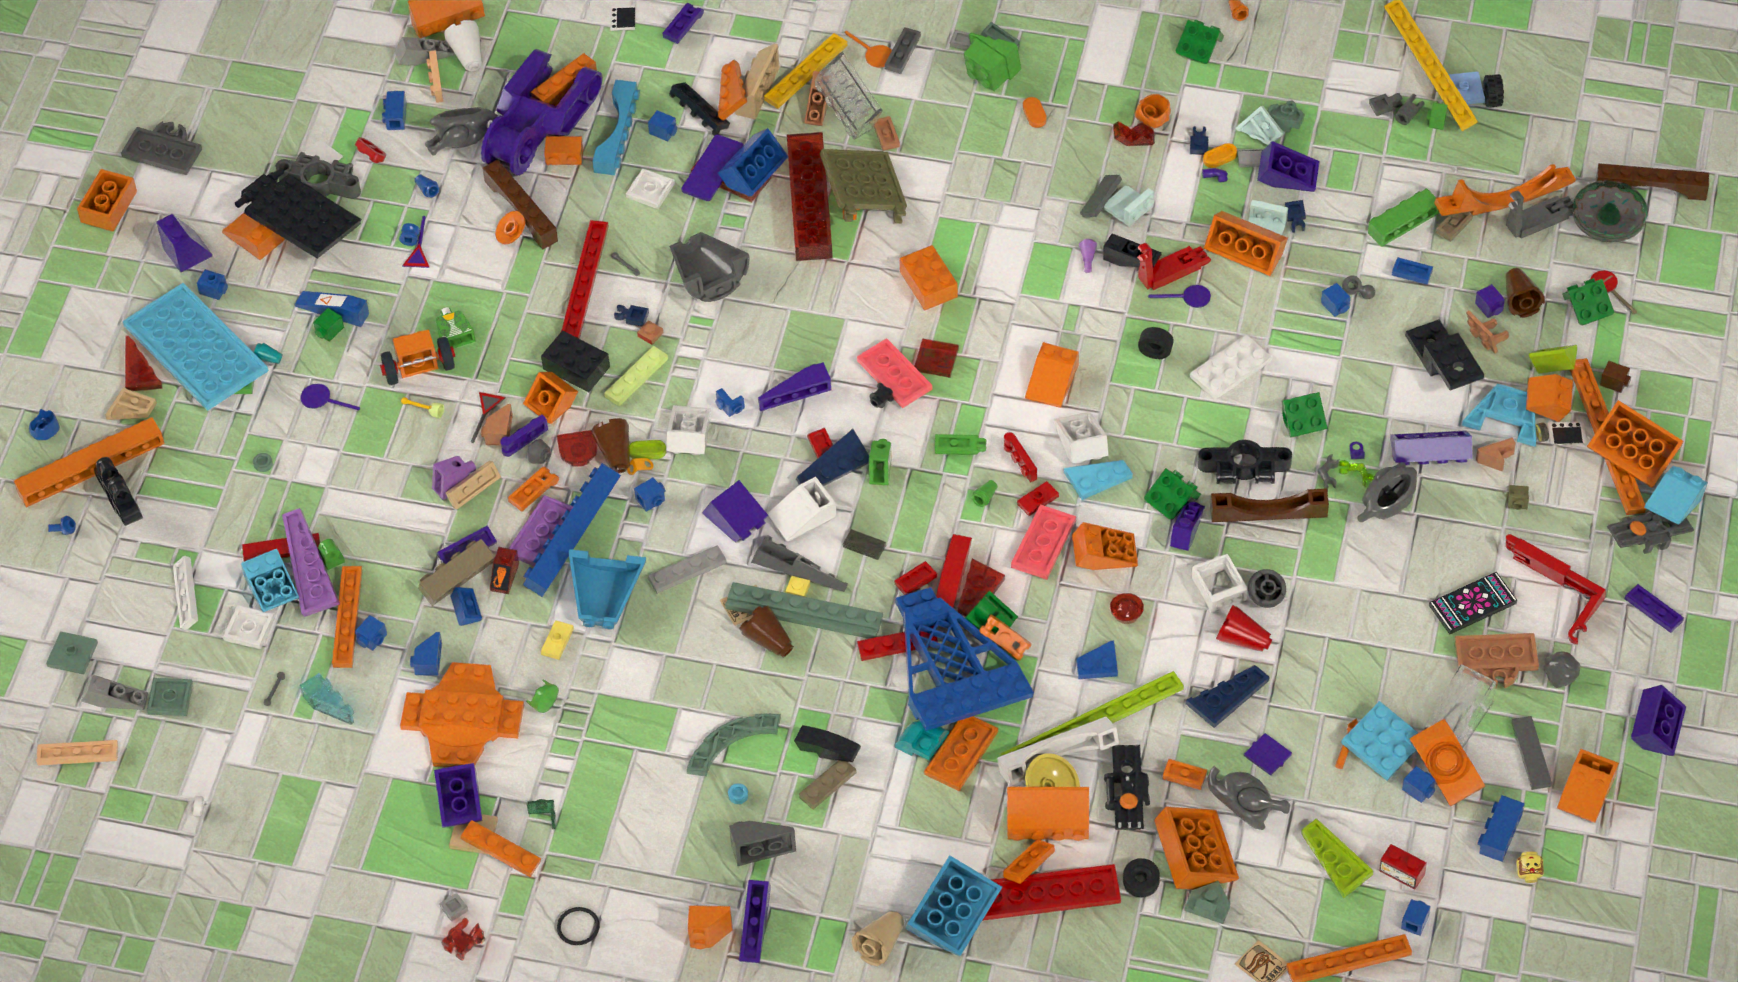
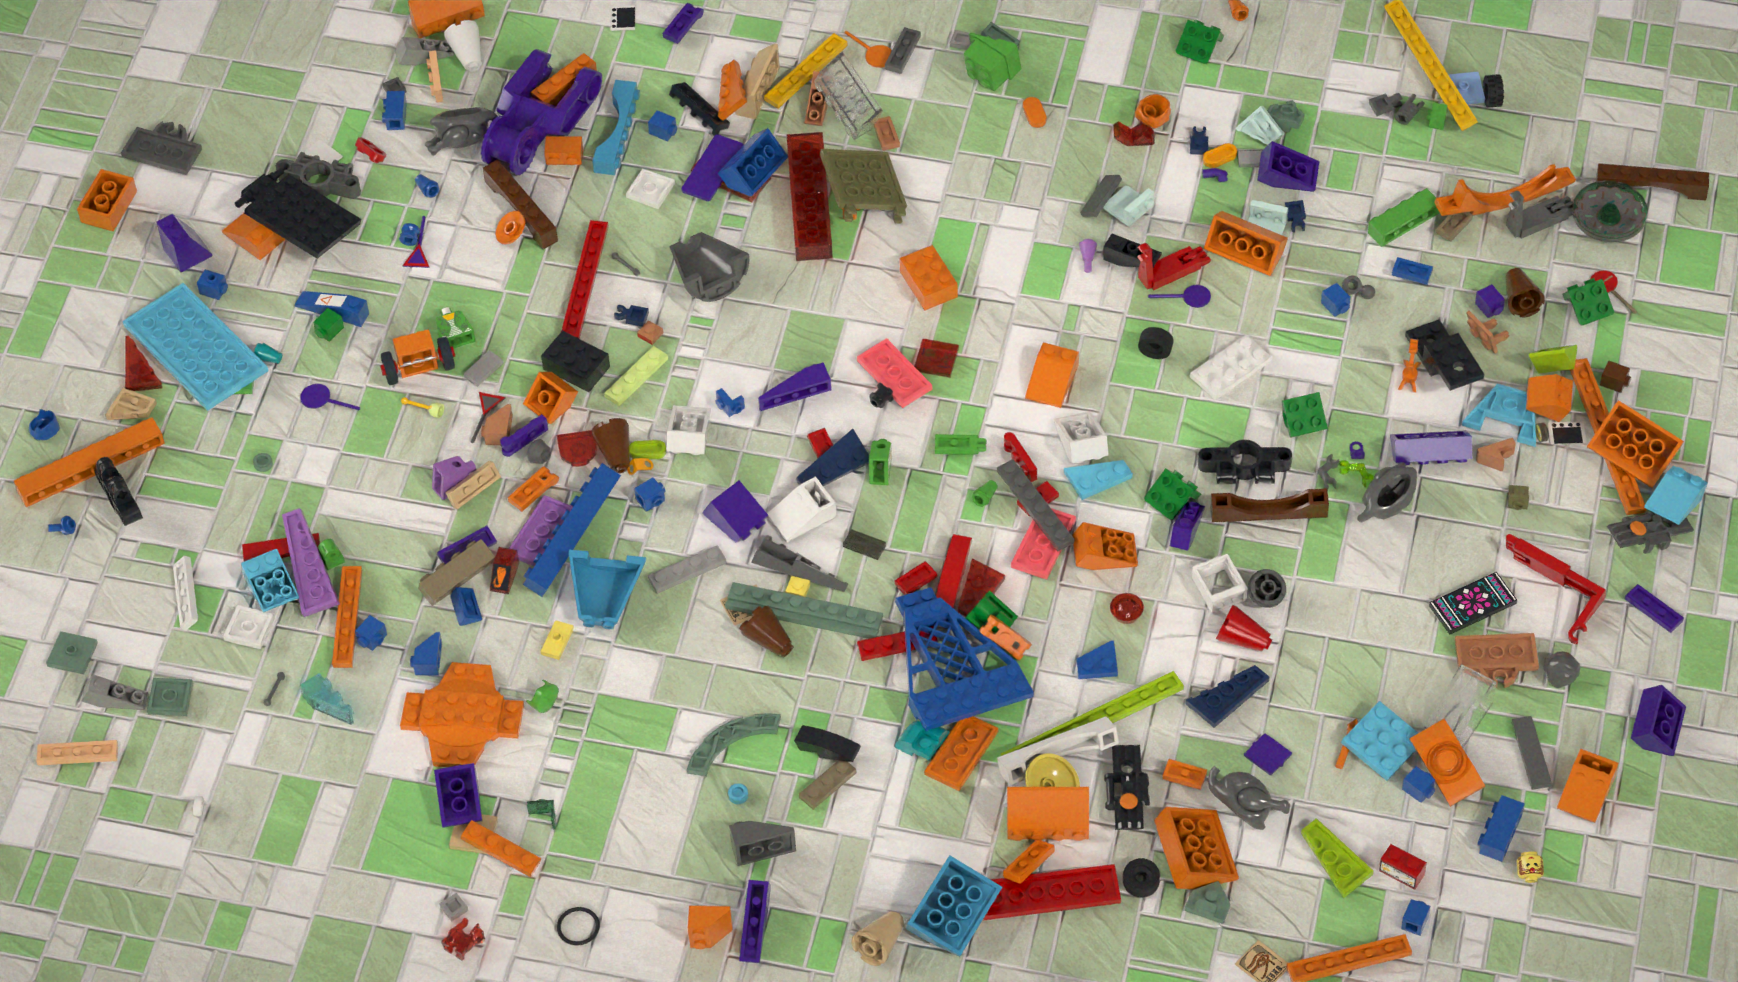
none -> dark grey tile [382,77,407,93]
none -> light grey tile [464,350,503,387]
none -> dark grey plate [997,459,1074,551]
none -> orange piece [1398,339,1421,392]

